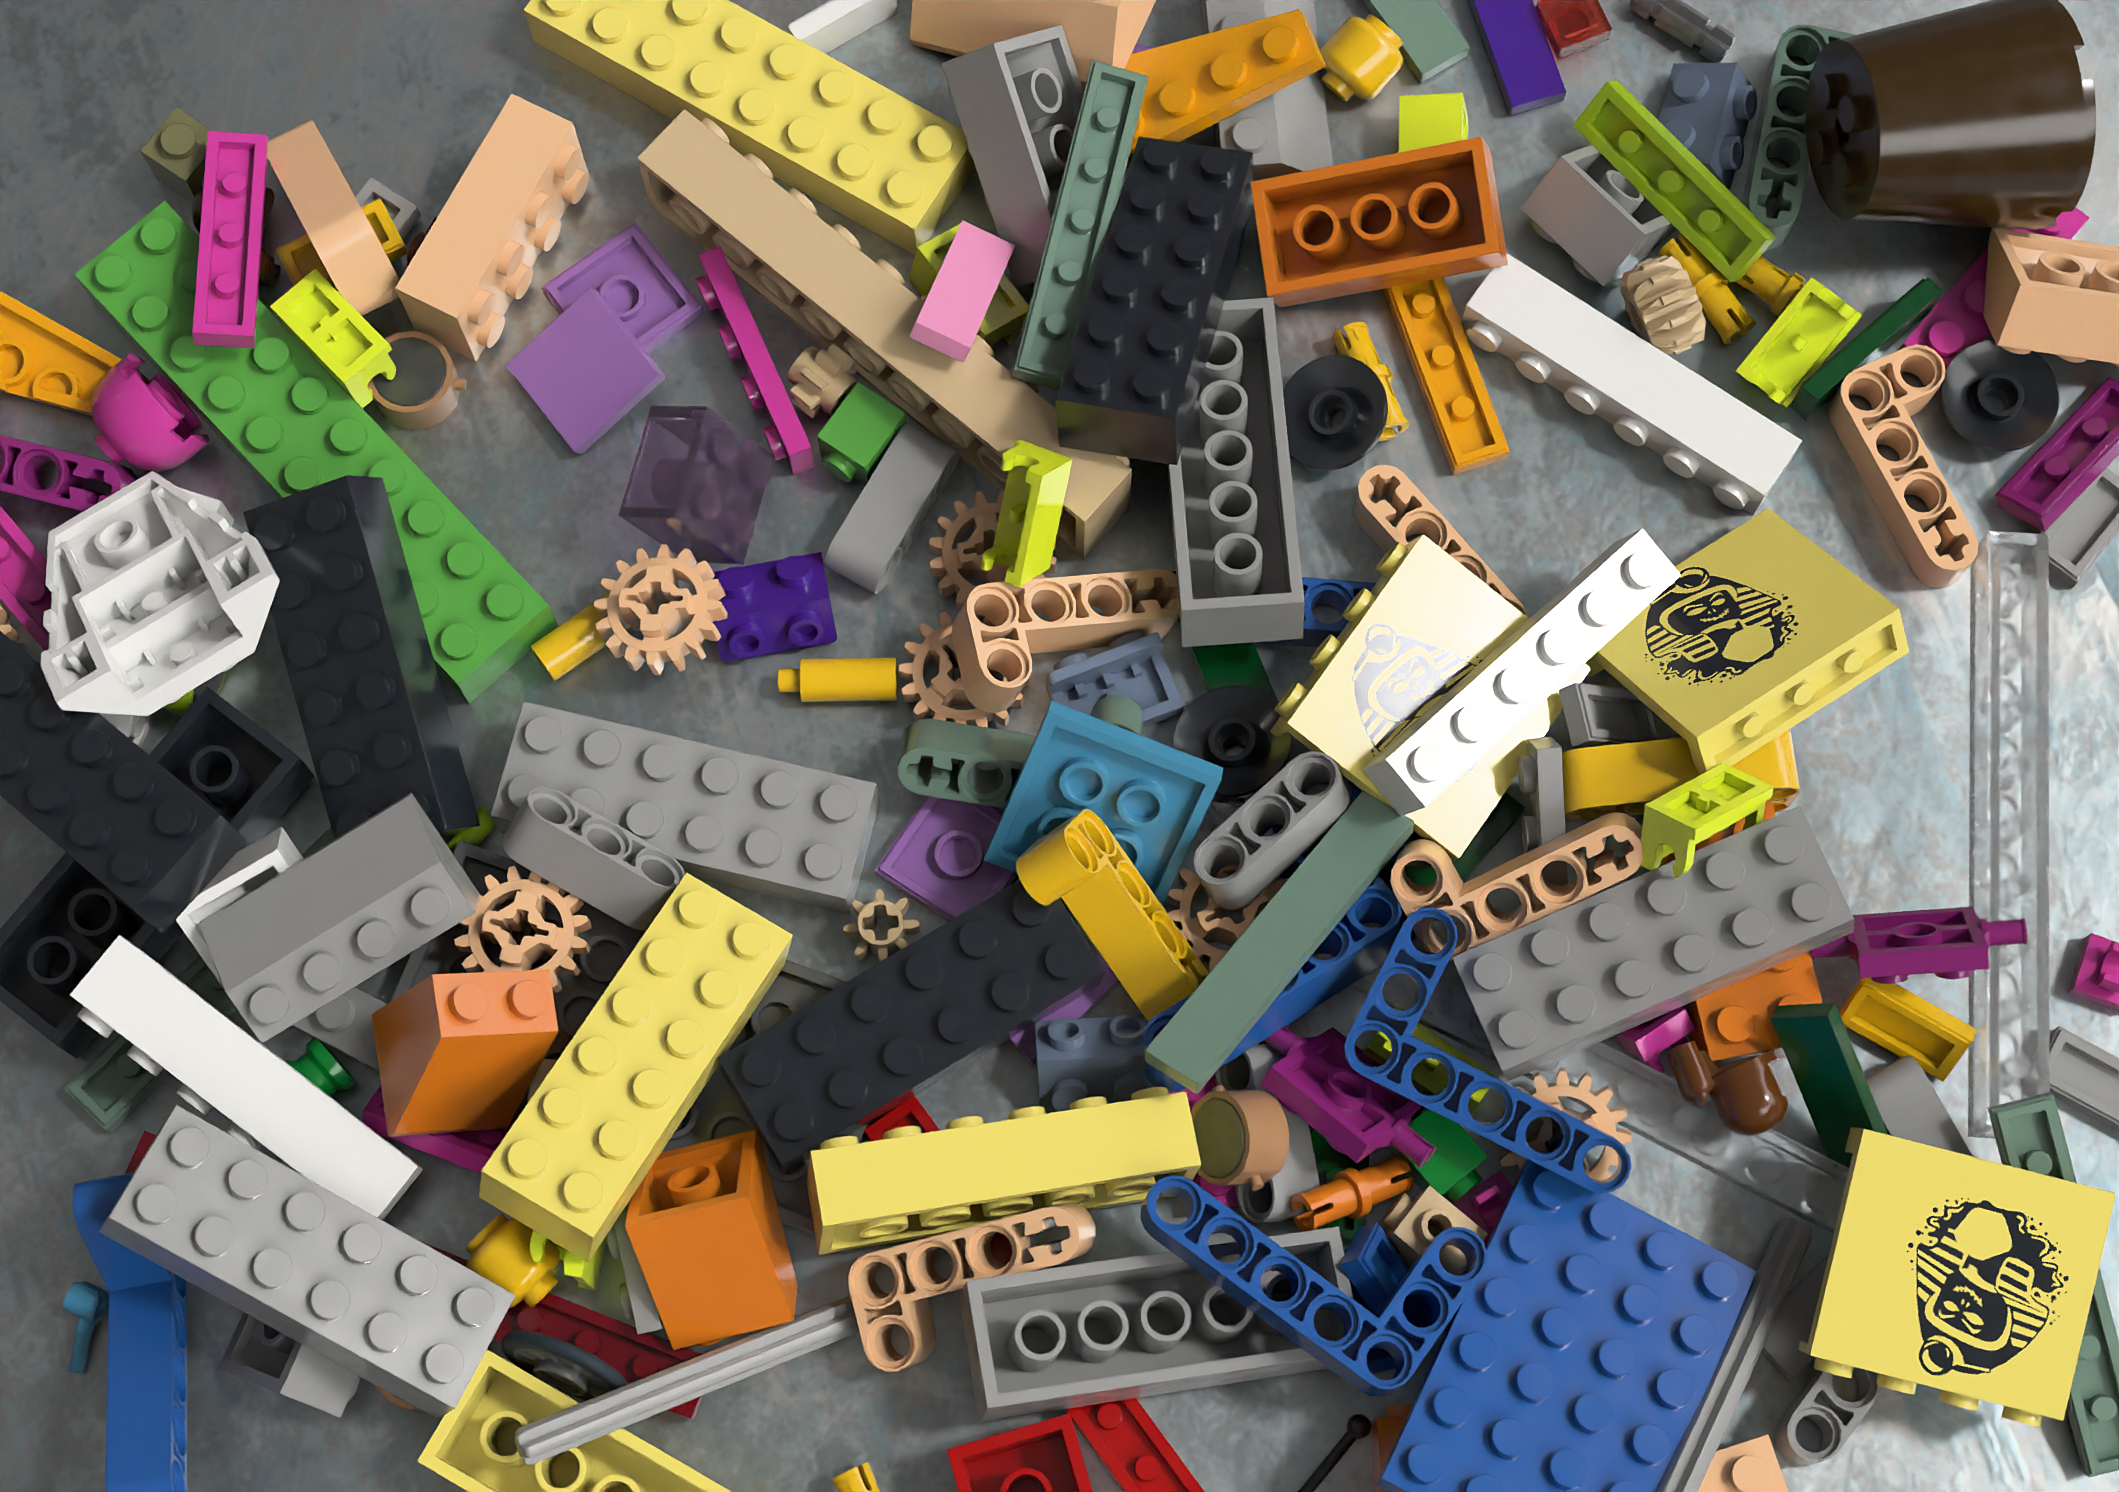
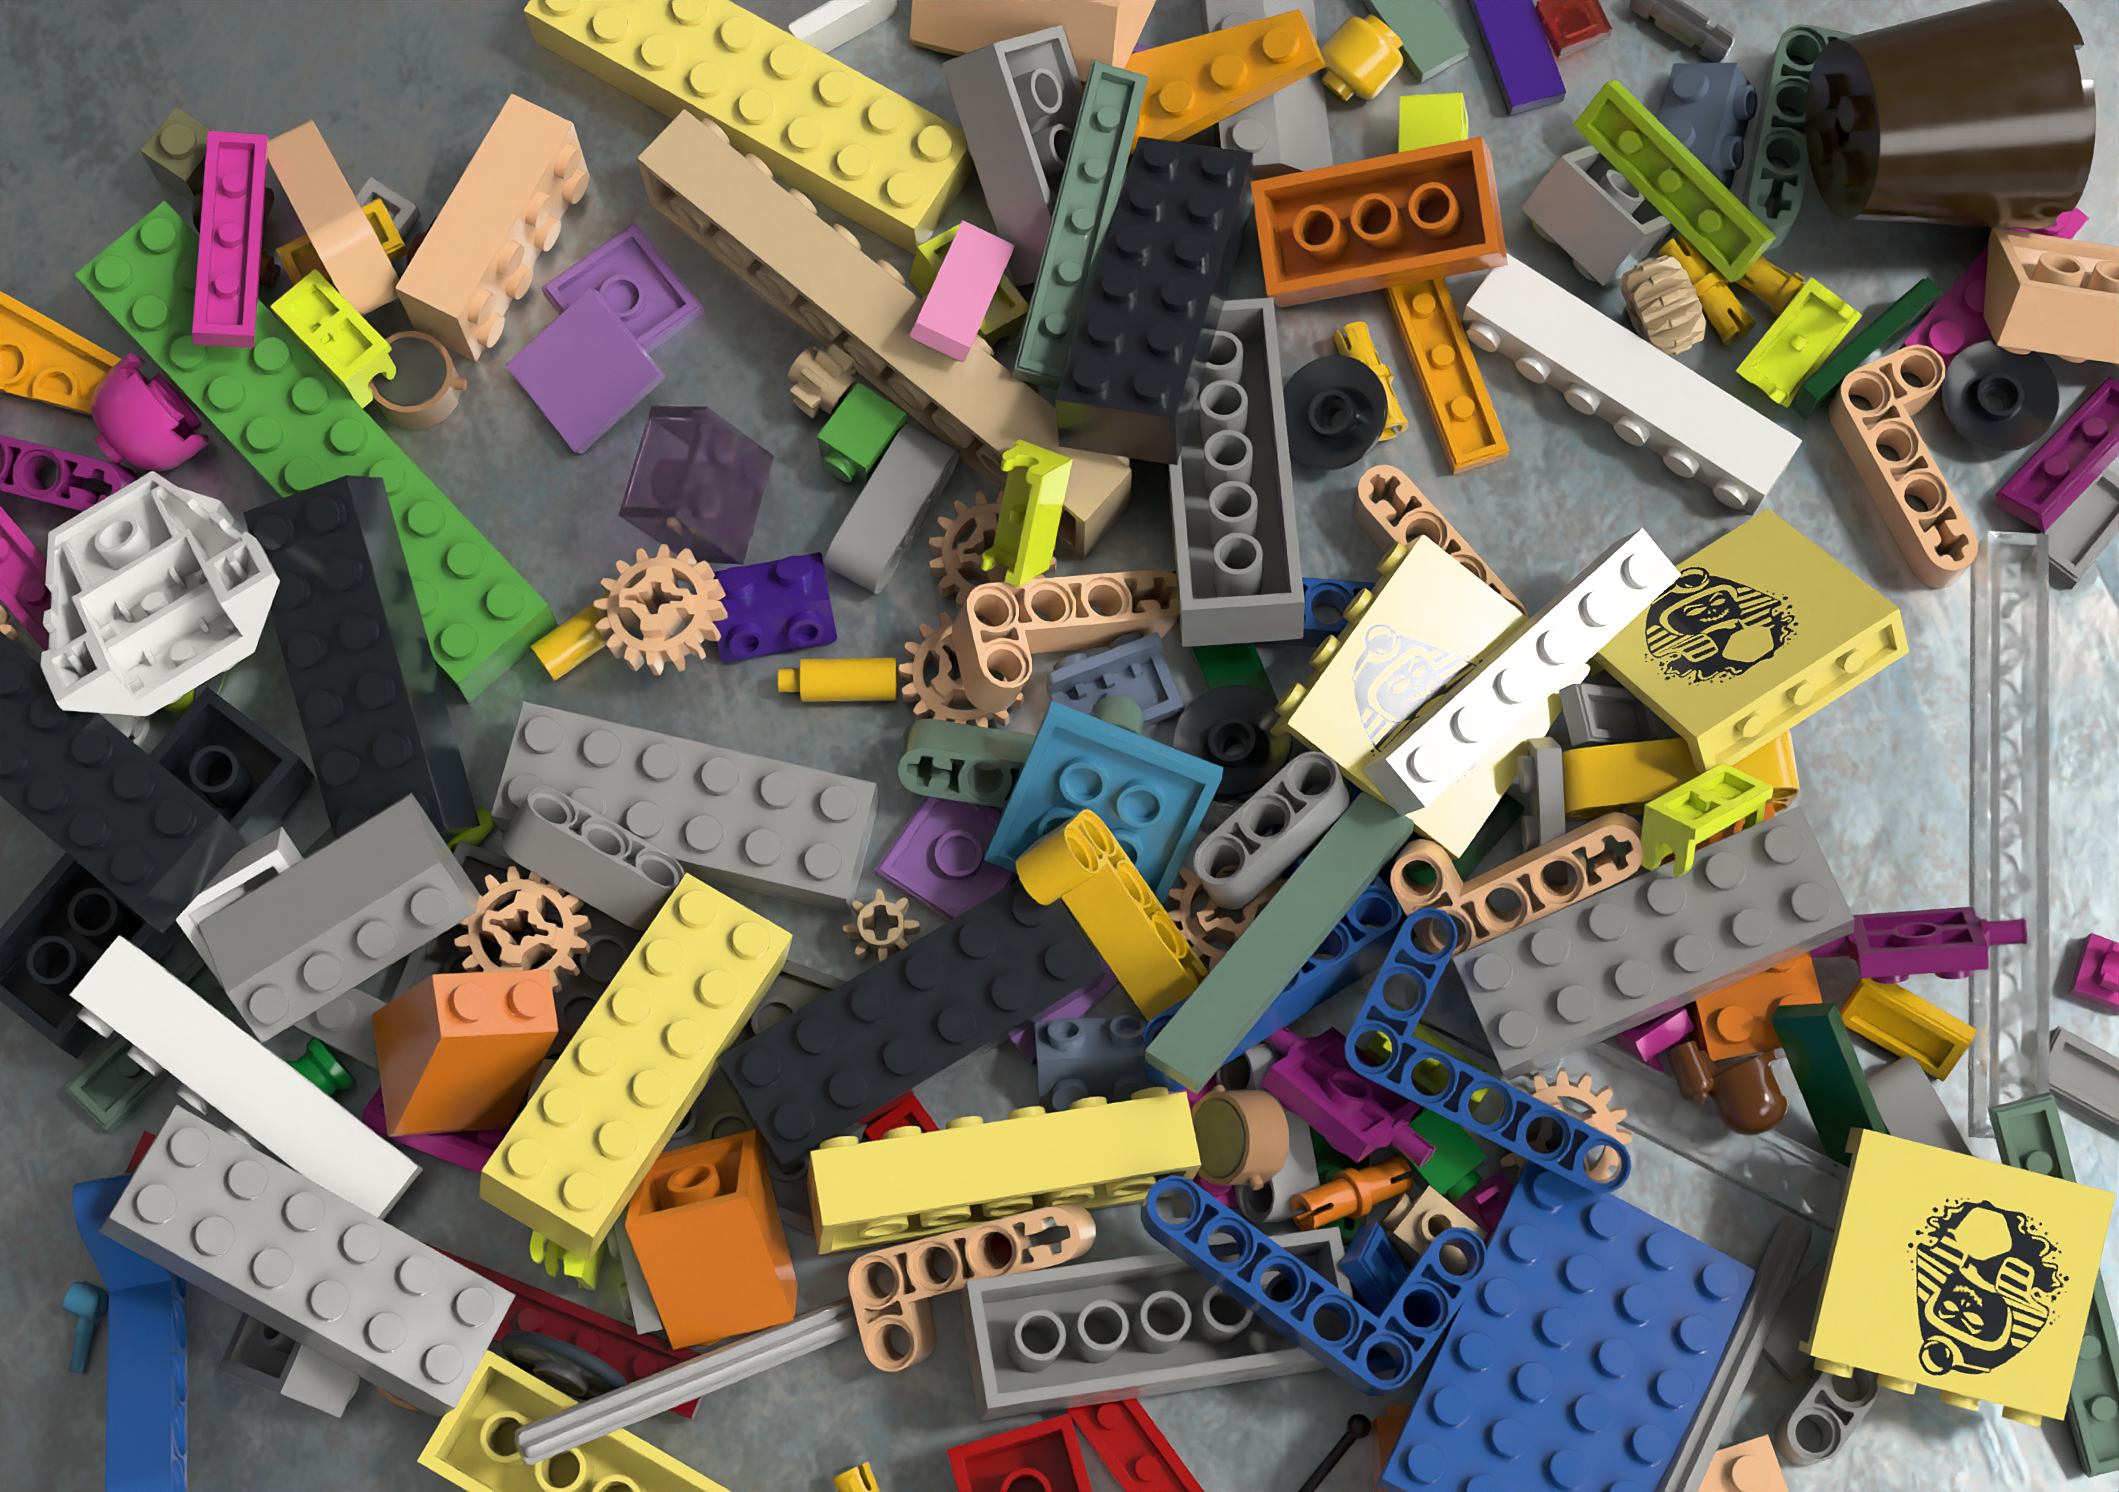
yellow head [465,1213,560,1308] -> none
dark pink plate [695,246,815,475] -> none

